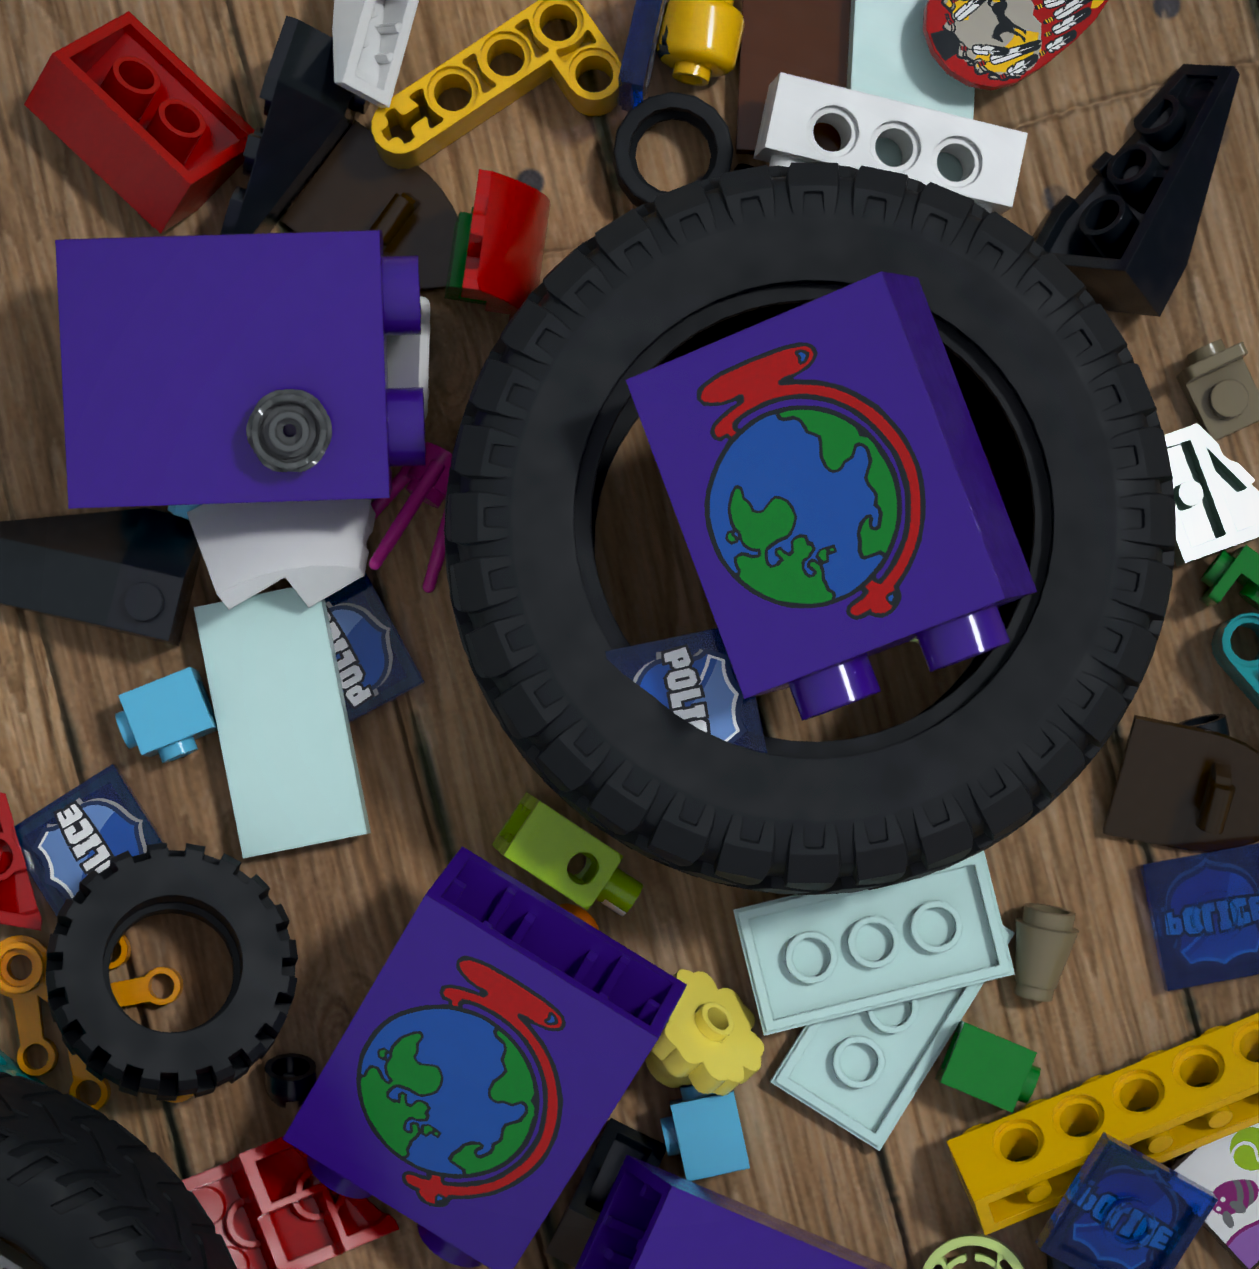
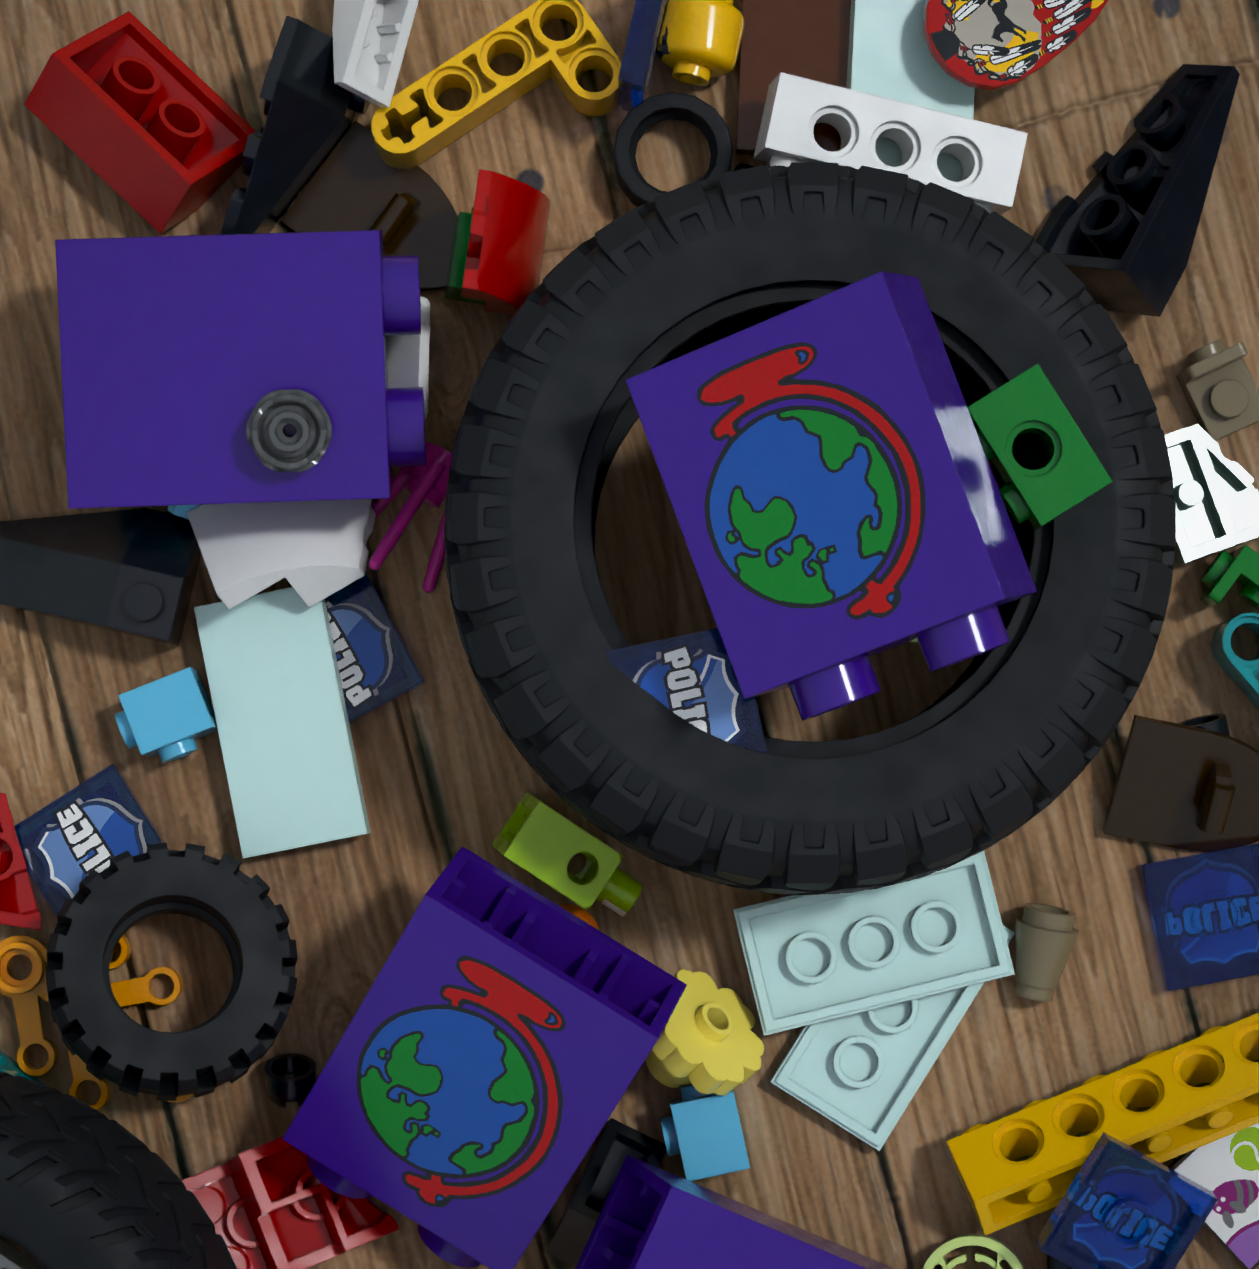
green brick [935,1021,1041,1113] -> none
none -> green brick [967,363,1113,530]

